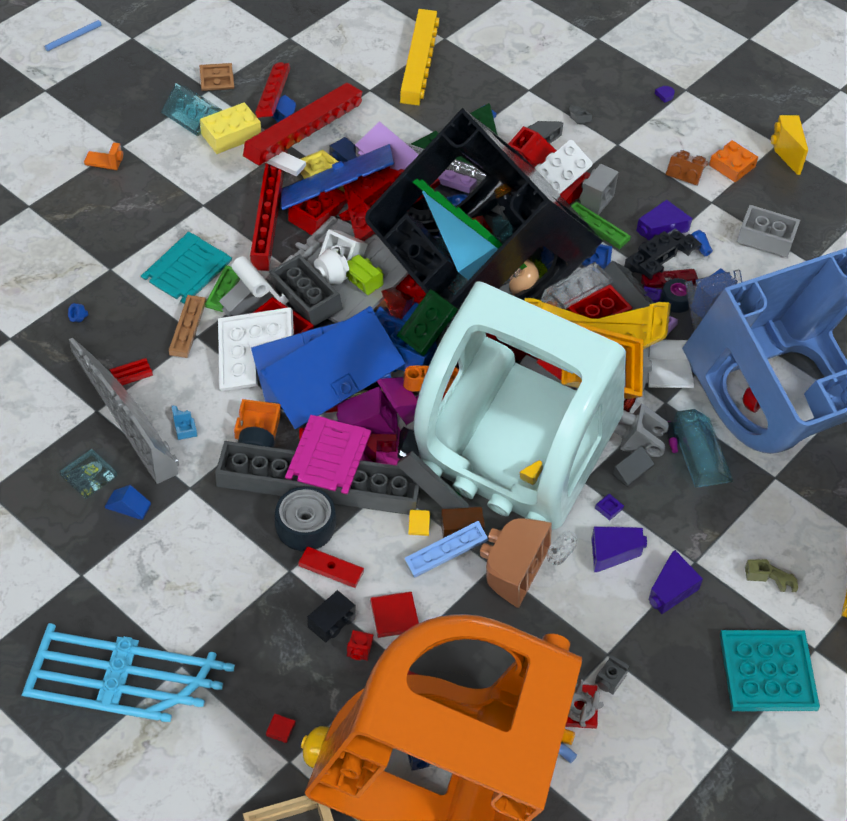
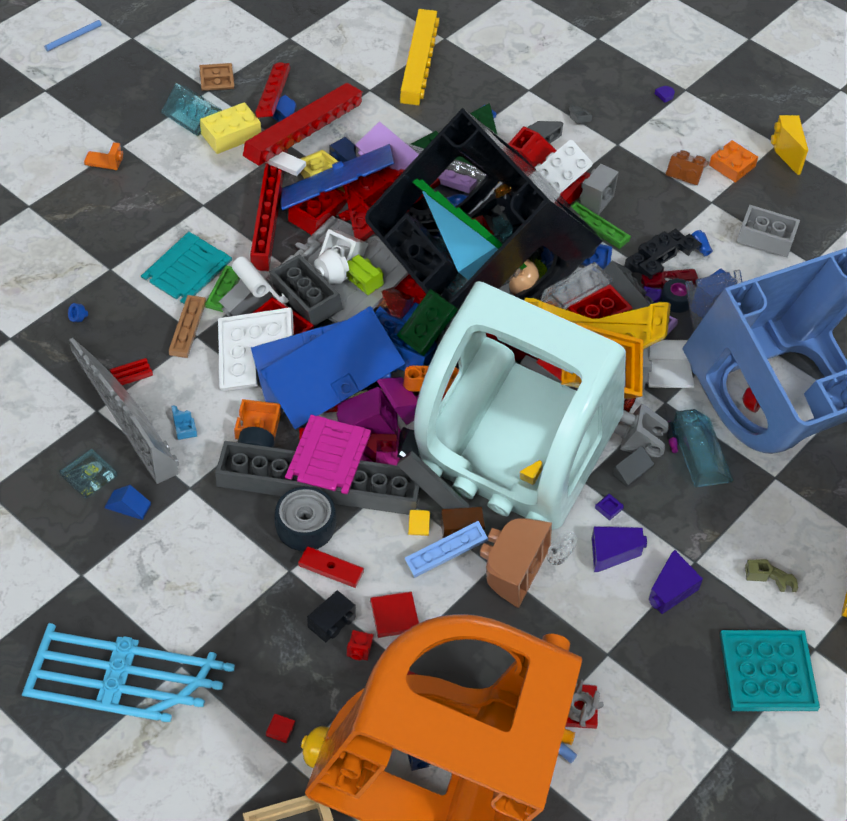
dark grey brick [595,655,630,695] -> none
dark purple slope [636,200,693,240] -> none

